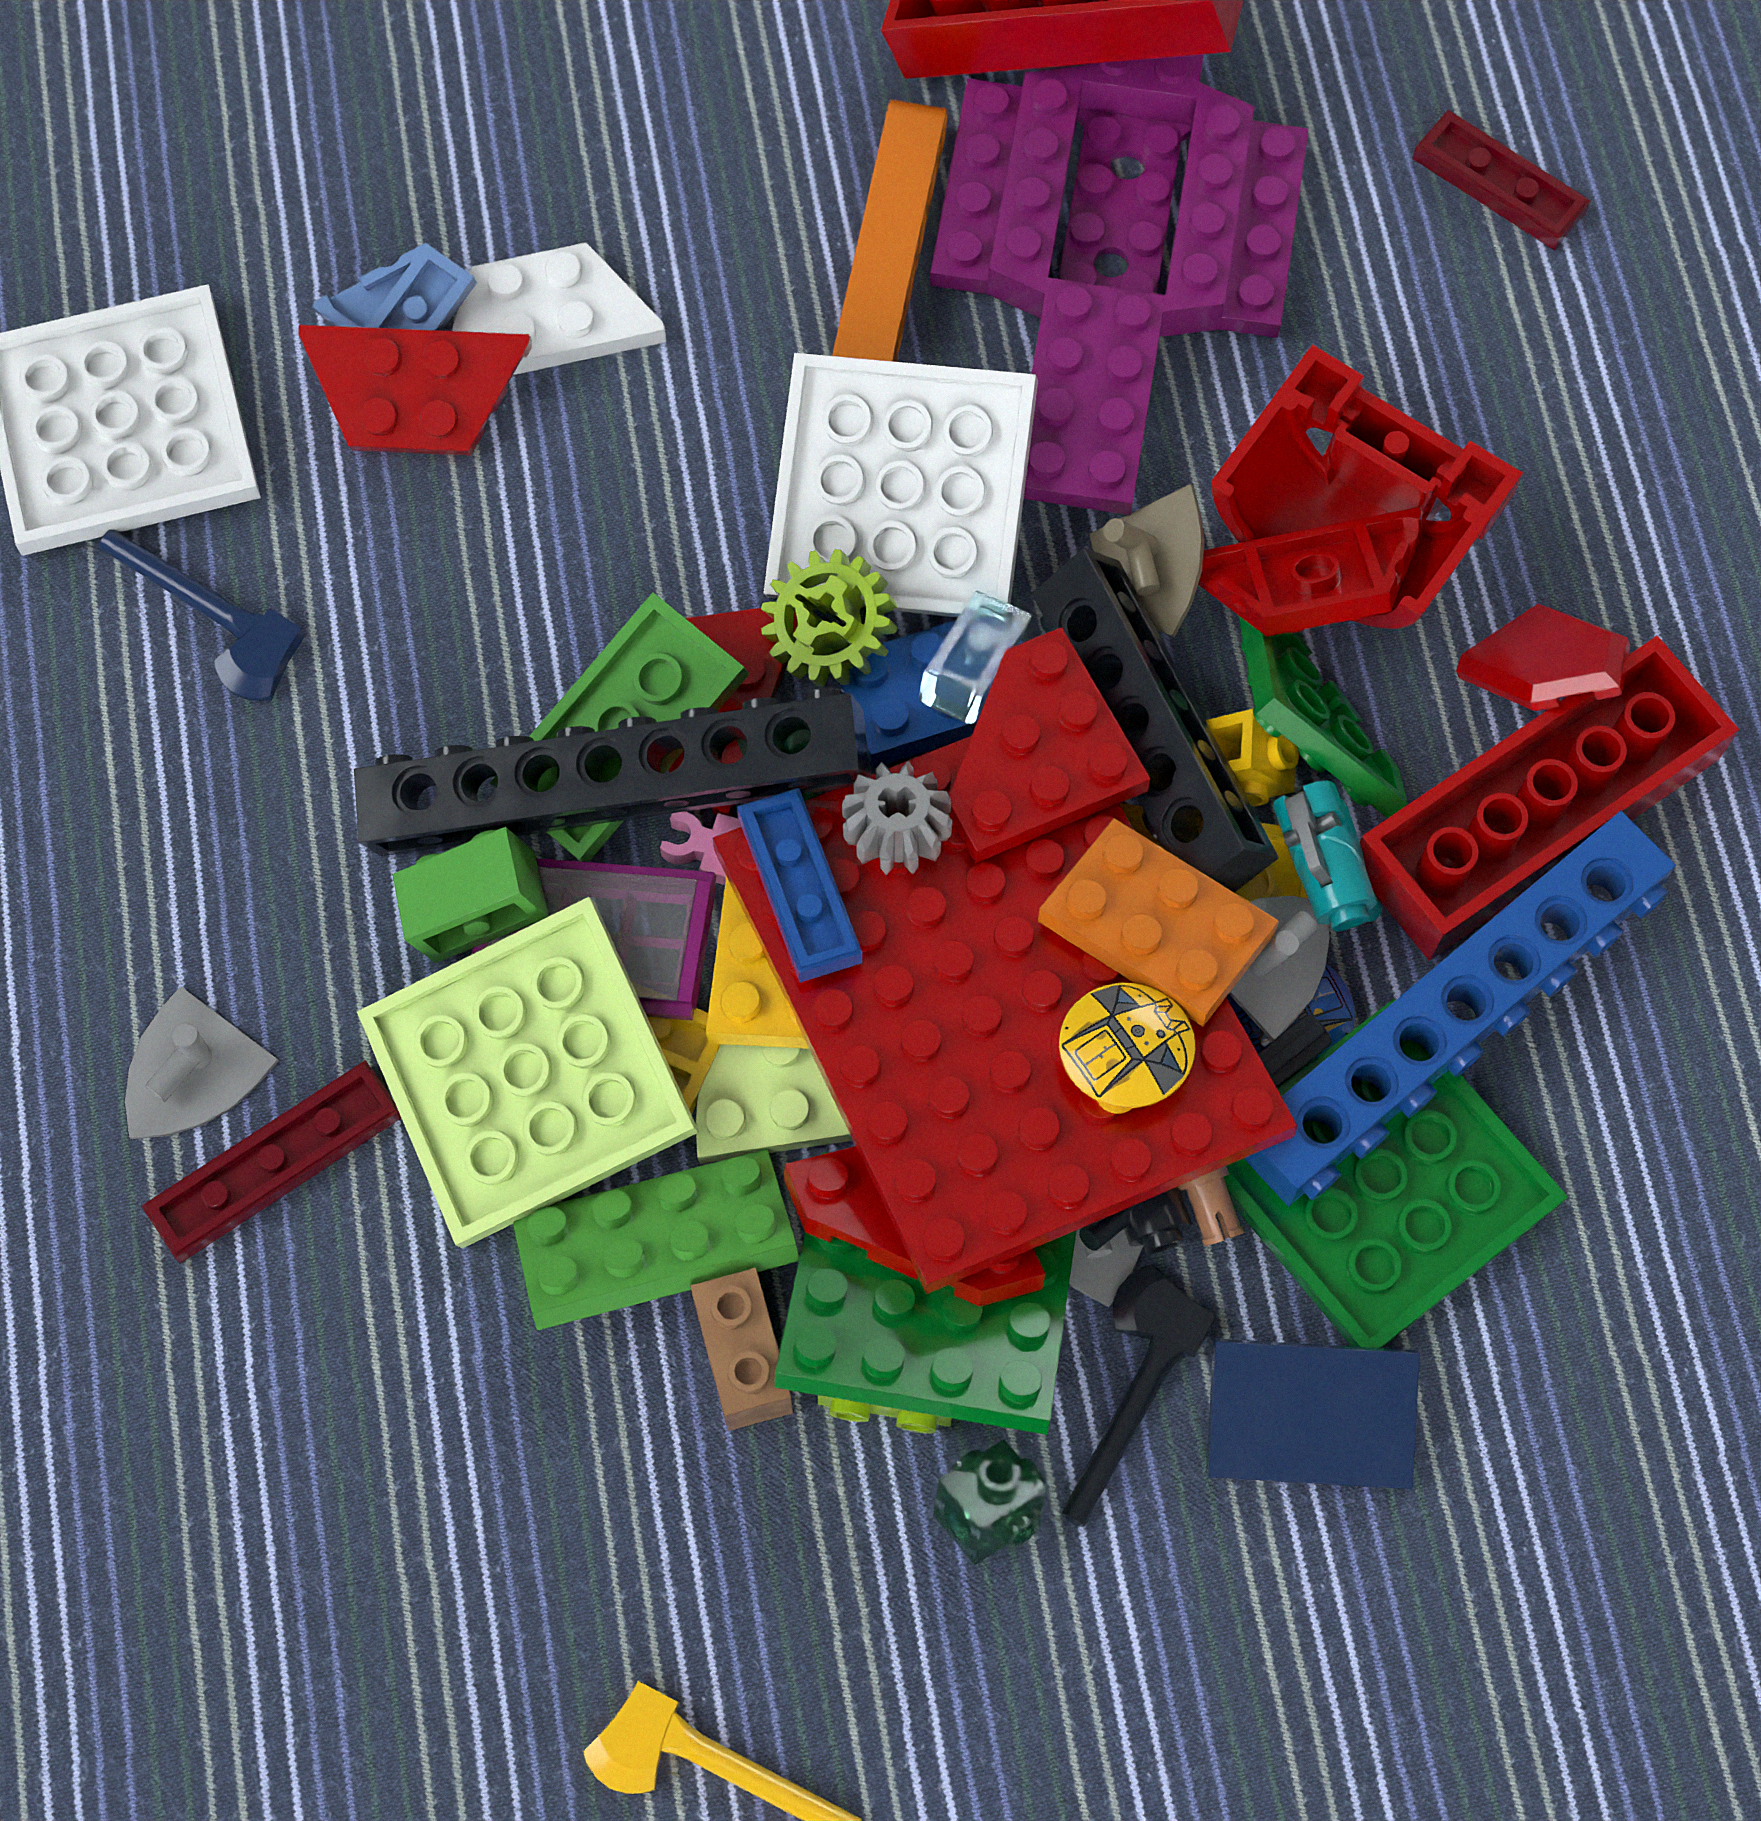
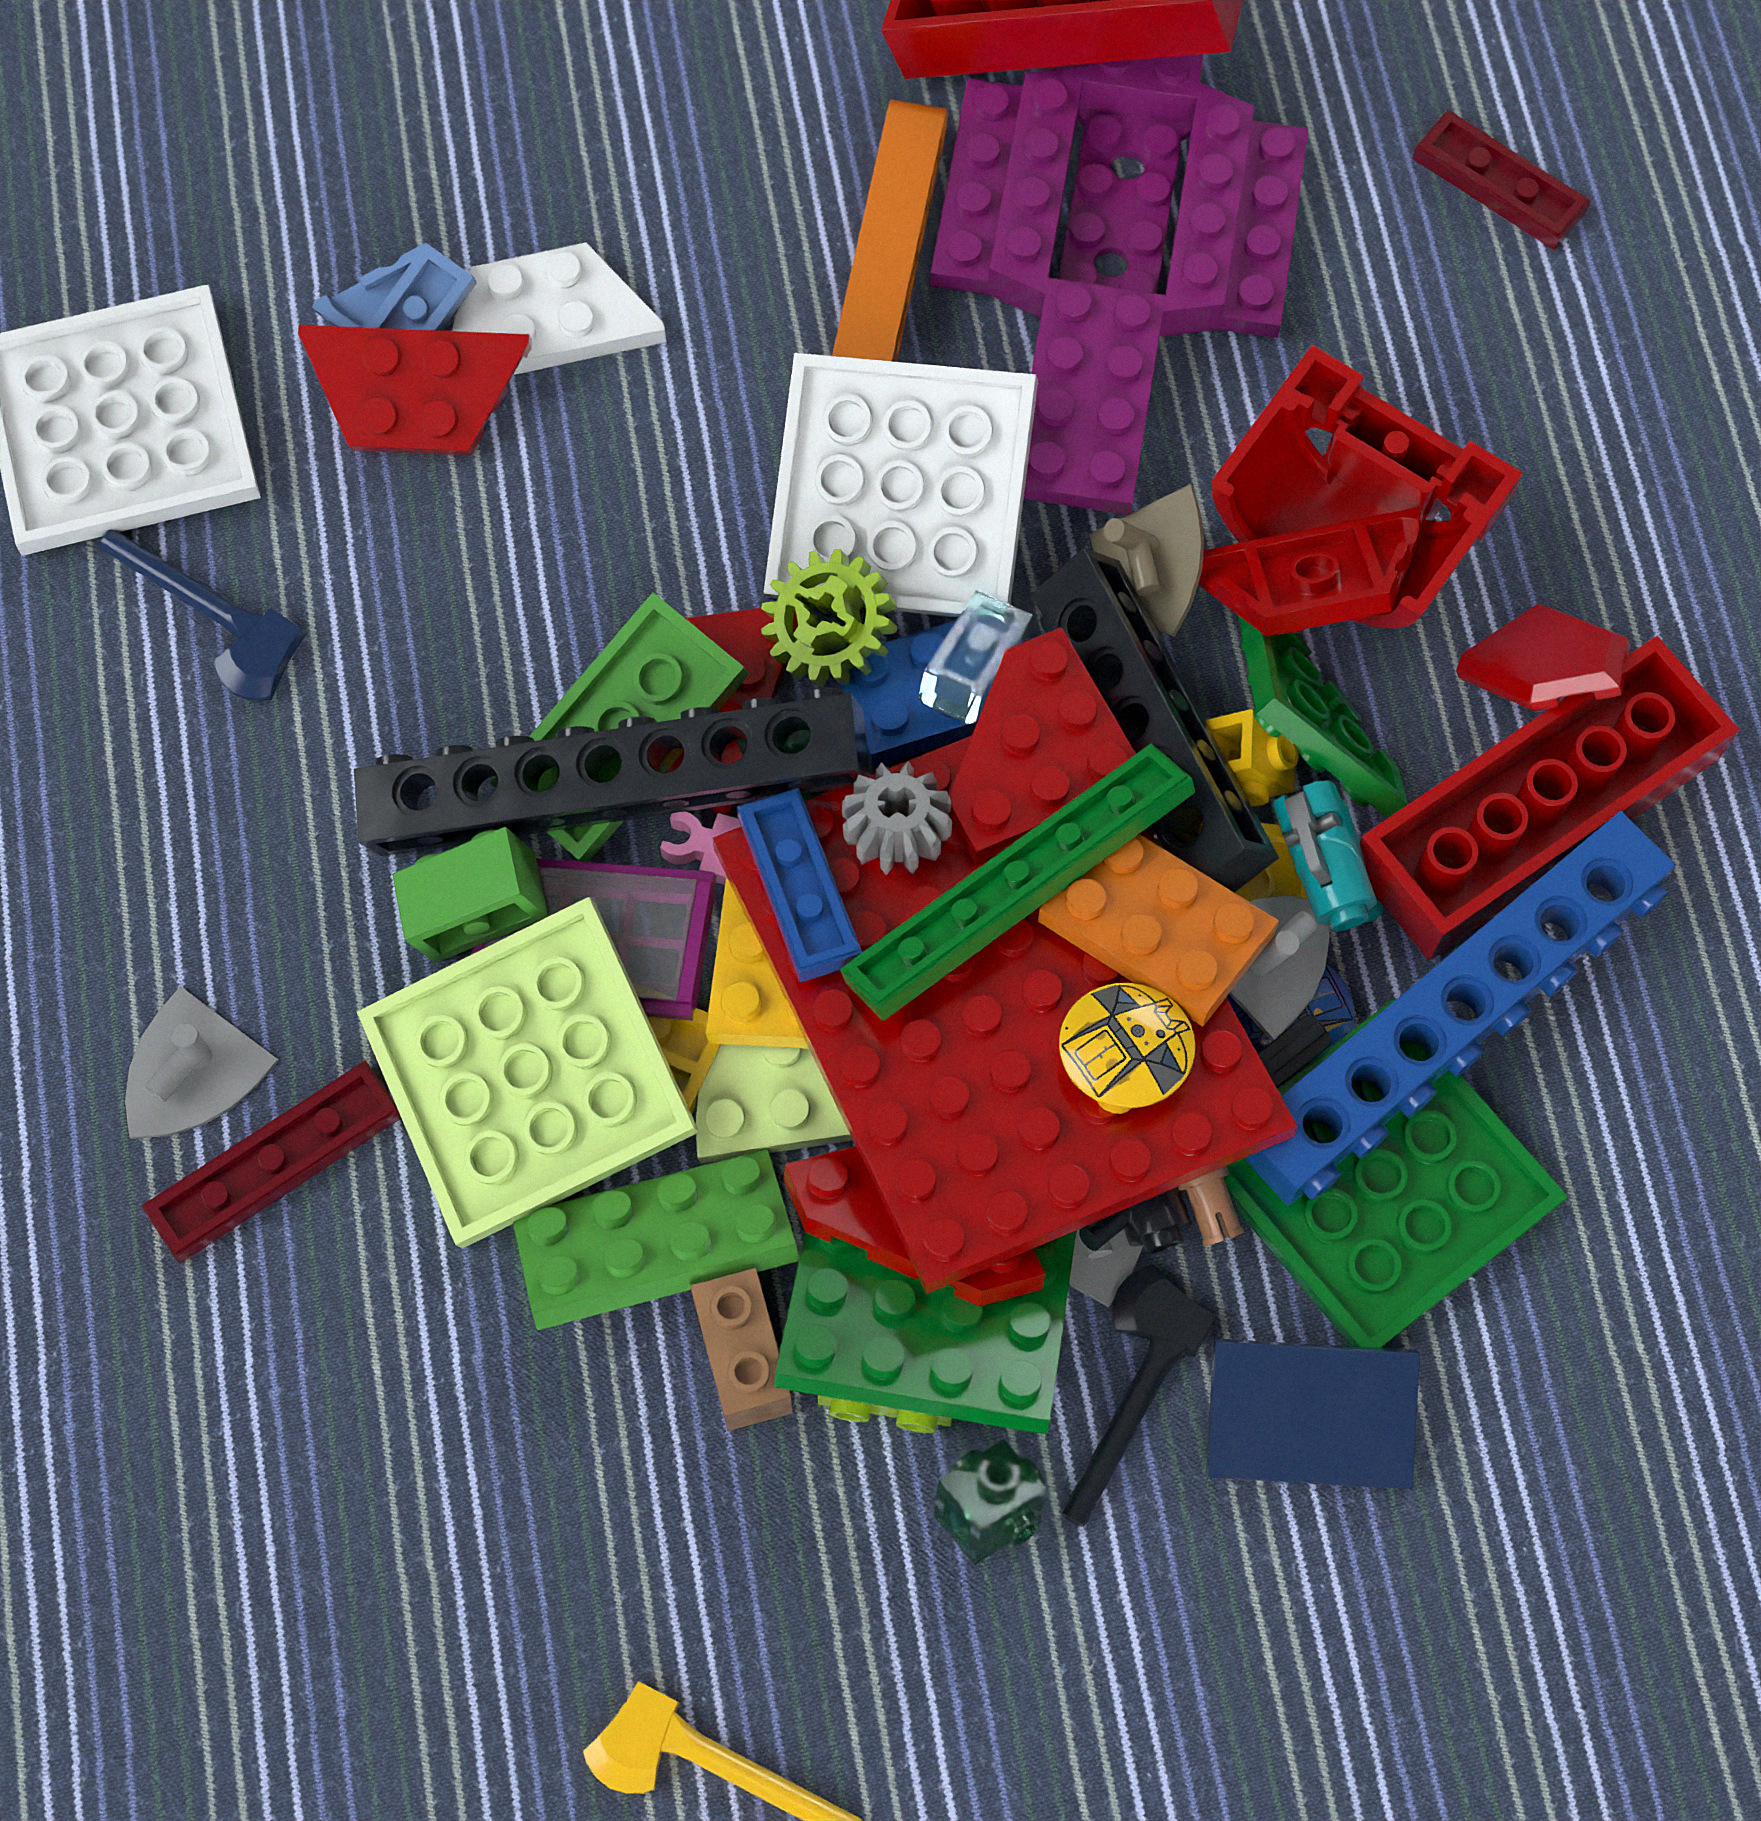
none -> green tile [840,743,1195,1021]

